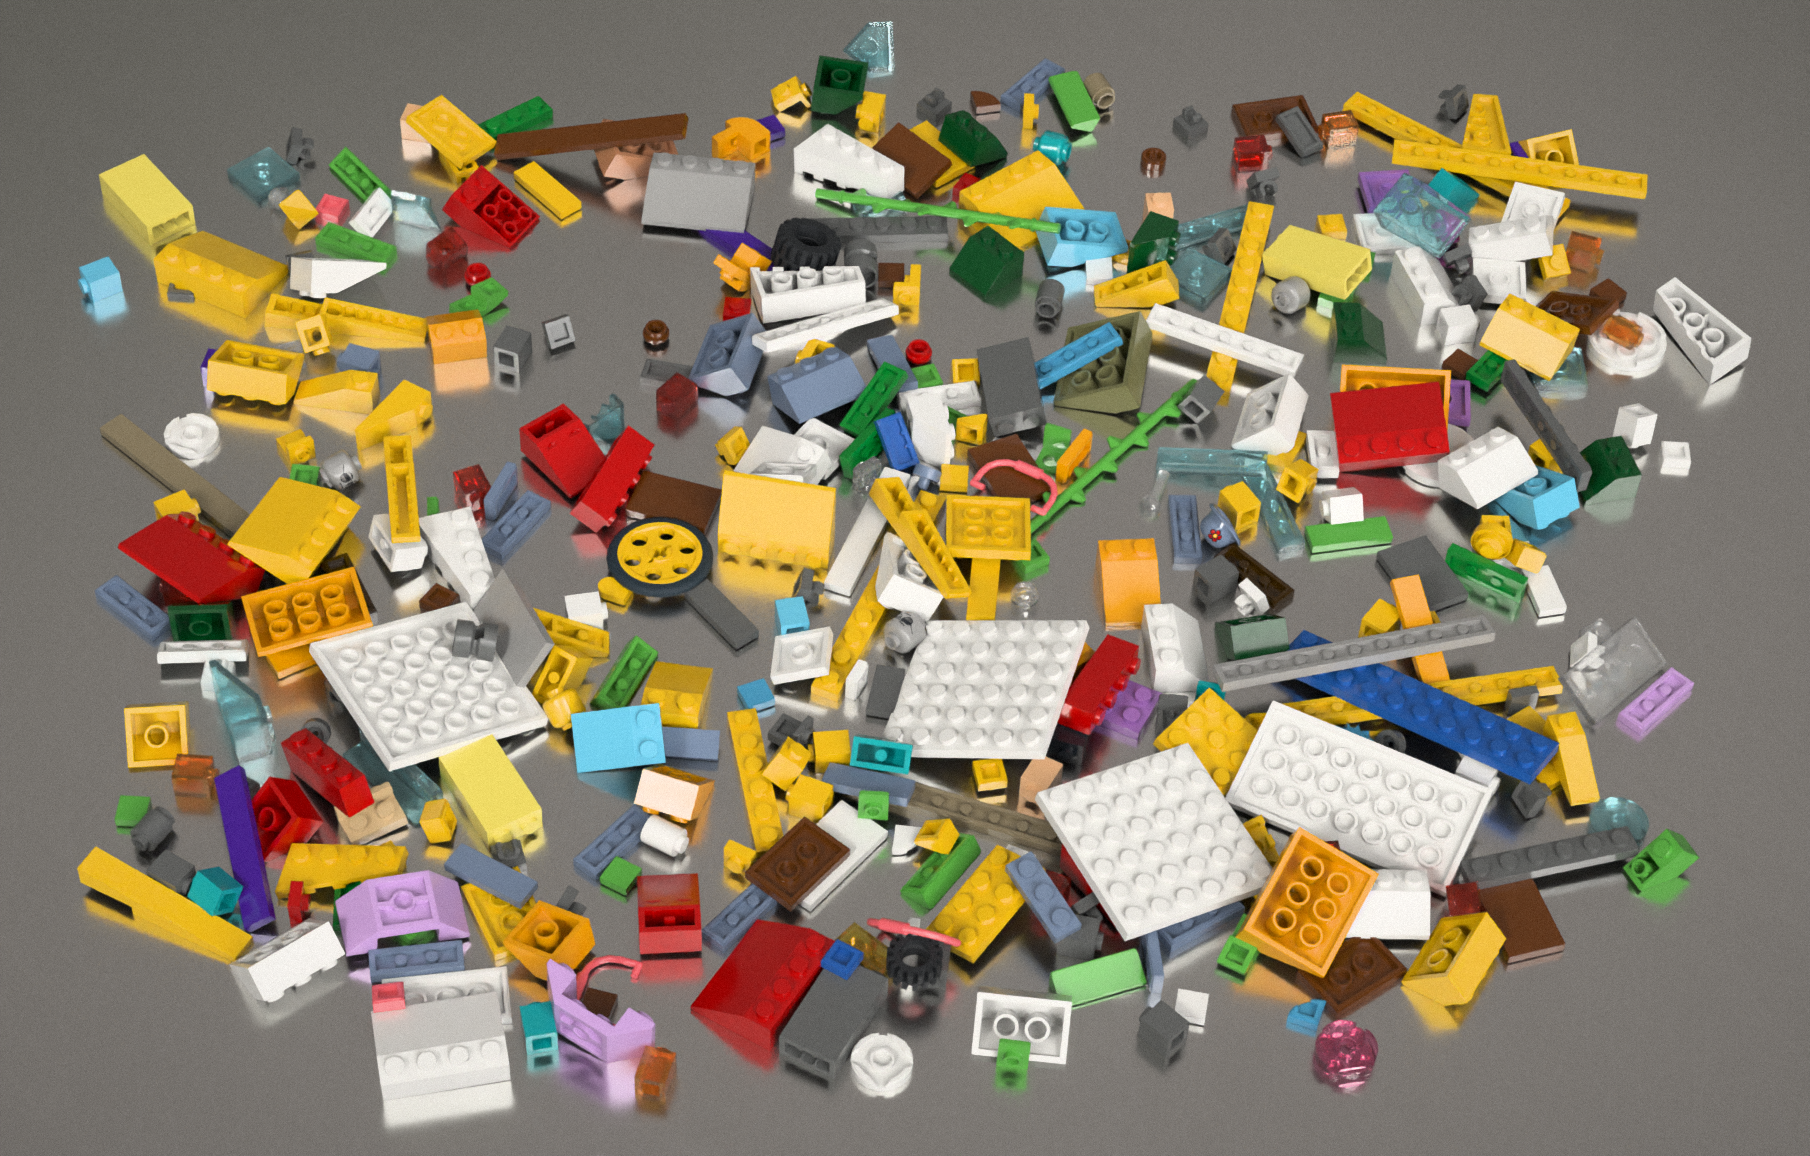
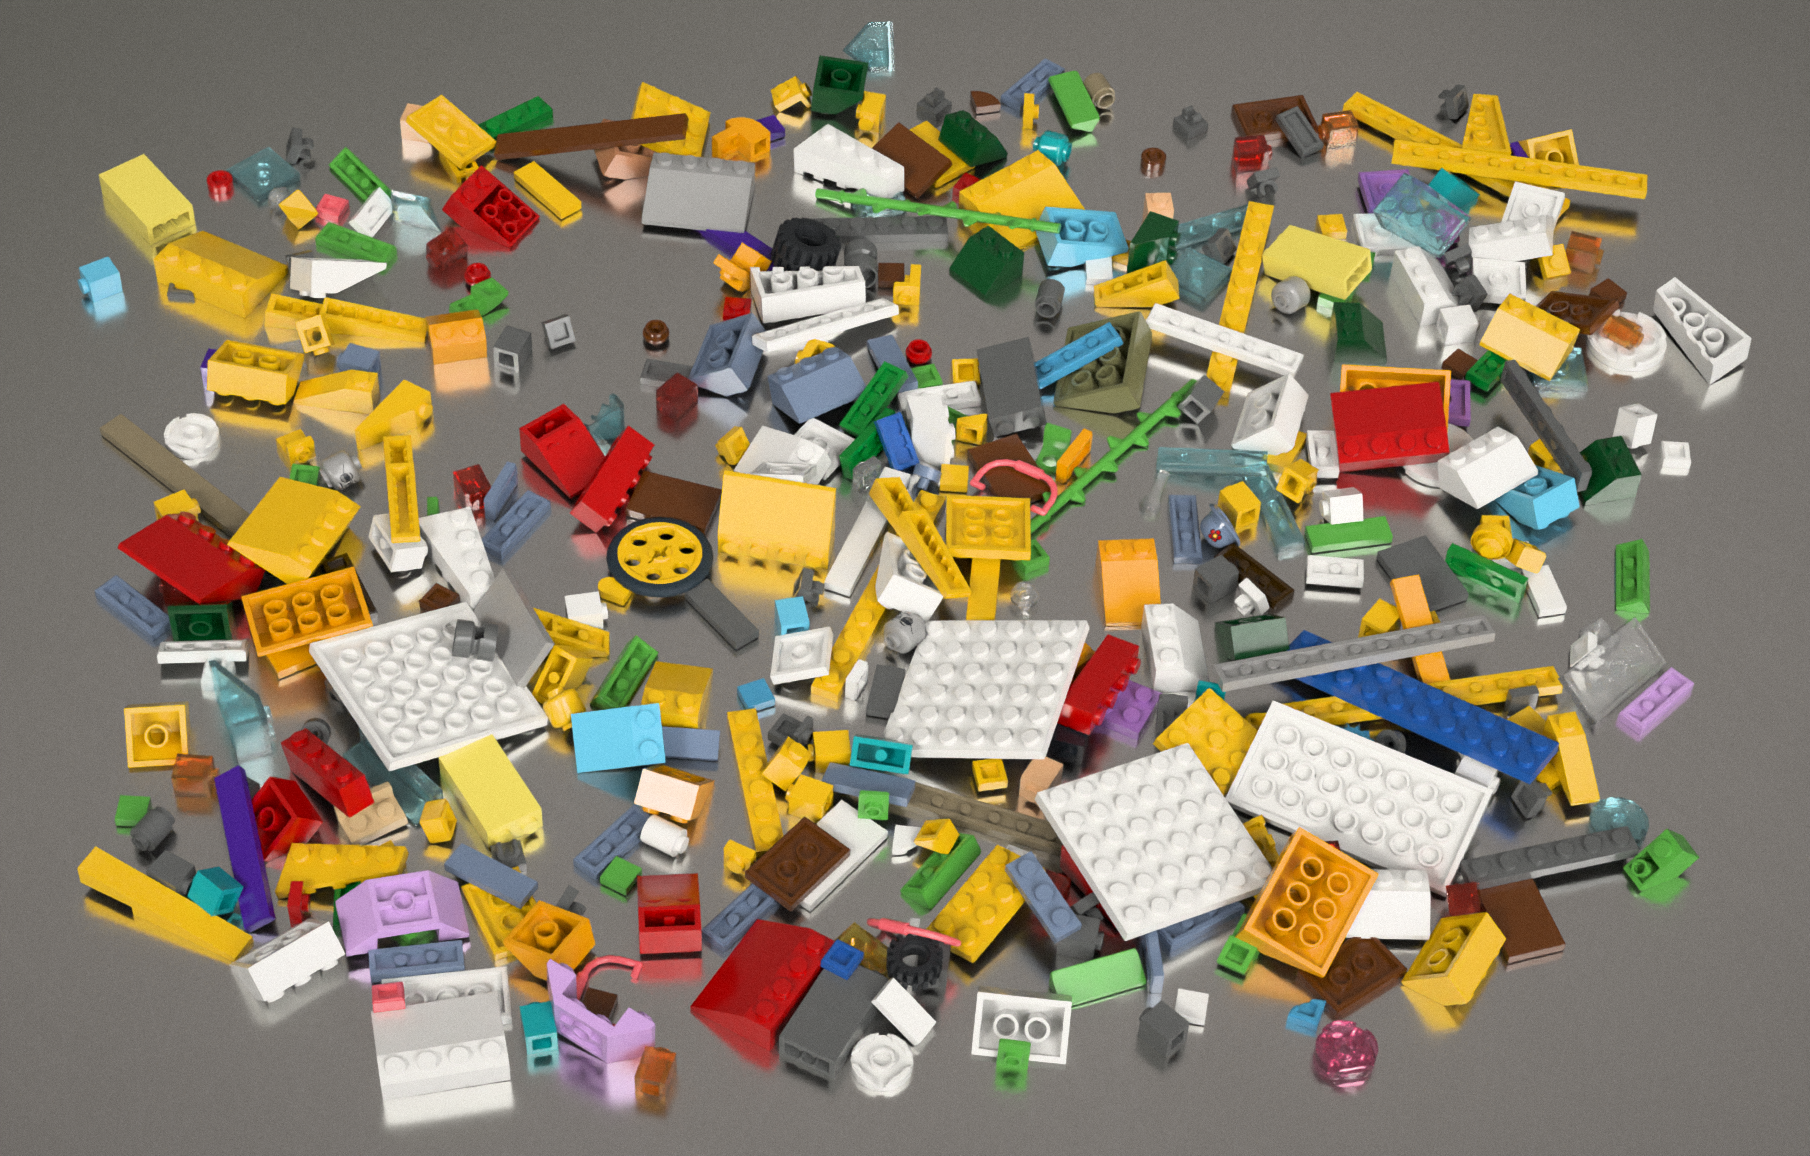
none -> red tile [207,170,234,194]
none -> yellow plate [631,82,711,157]
none -> white tile [871,978,936,1046]
none -> white plate [1306,555,1364,588]
none -> bright green slope [1616,539,1650,613]

